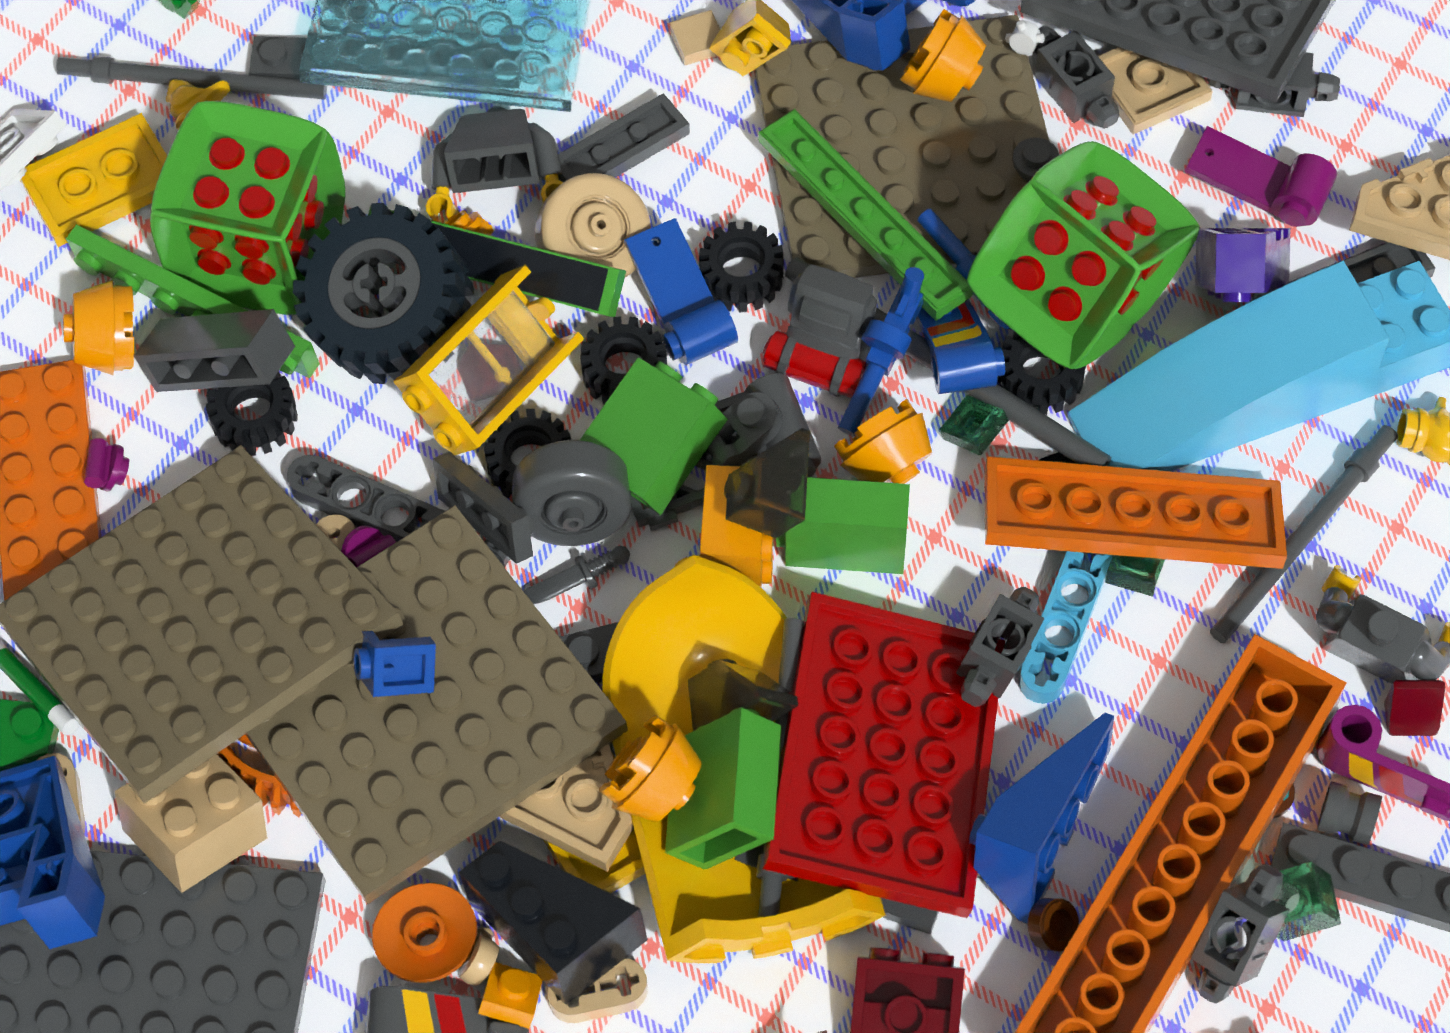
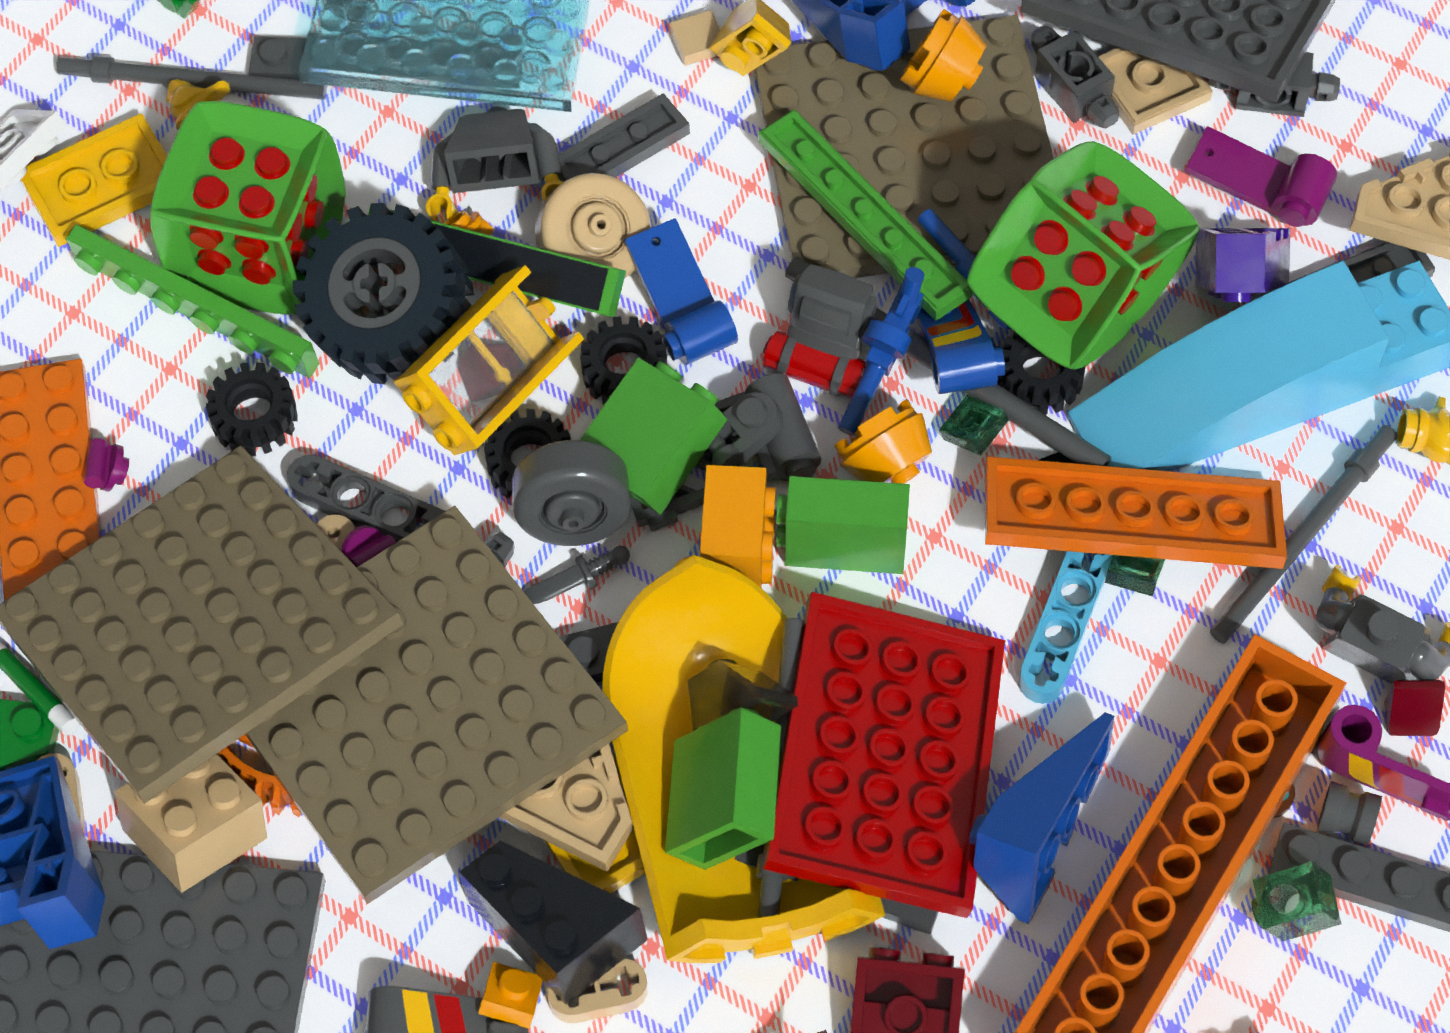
light orange cone [63,280,134,376] -> none
dark grey brick [134,309,295,392] -> none
blue bracket [353,631,436,697] -> none
orange dish [372,883,478,983] -> none
dark grey plate [432,451,534,564] -> none
tan piece [457,927,499,986] -> none
light orange cone [599,715,702,822] -> none
black tyre [699,221,784,313] -> none
clear smoke slope [724,428,810,538] -> none
dark grey piece [955,587,1045,707] -> none
white piece [1005,20,1045,56] -> none
dark grey plate [1012,138,1059,182] -> none
reddish brown tile [1027,898,1079,952] -> none
dark grey piece [1191,864,1290,1004] -> none

